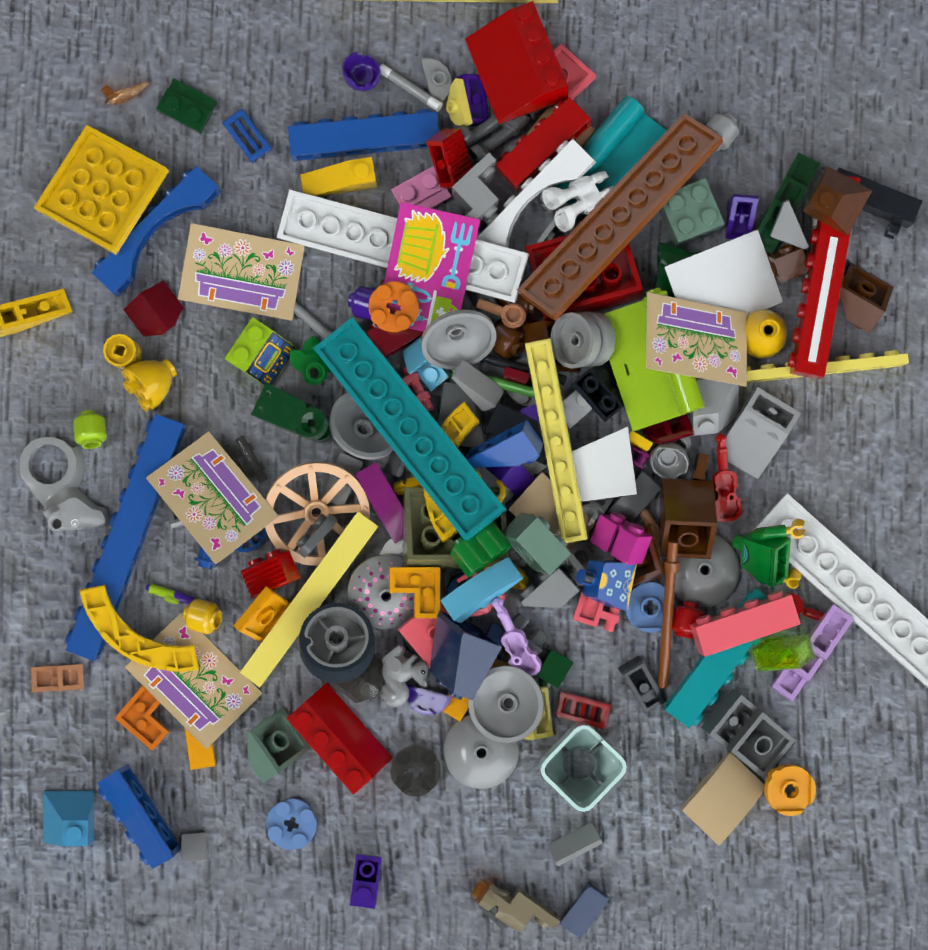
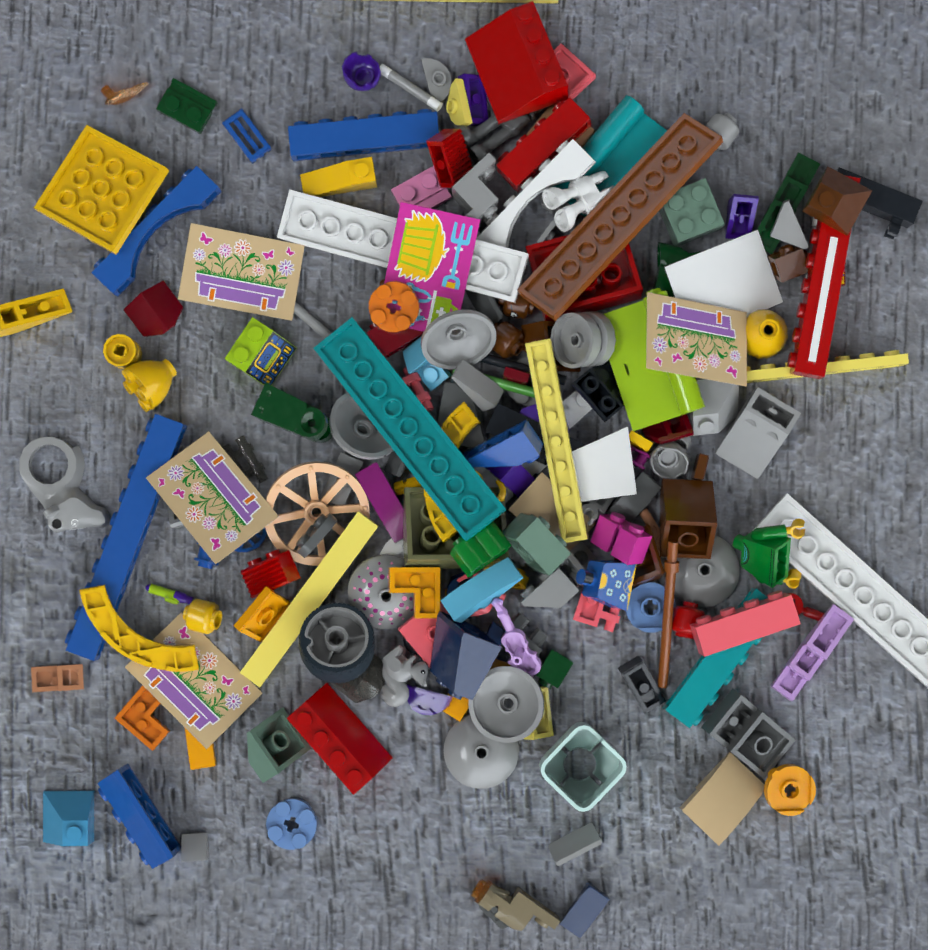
lime head [73,410,107,449] -> none
green plate [290,336,331,386] -> none
dark purple head [348,286,376,321] -> none
dark purple slope [350,854,382,909] -> none
clear smoke plate [390,745,441,797] -> none
nougat plate [476,298,526,328] -> none
red slope [555,691,612,729] -> none
red piece [712,433,742,522] -> none
clear neon green brick [751,634,815,671] -> none
reddish brown slope [840,263,894,333] -> none

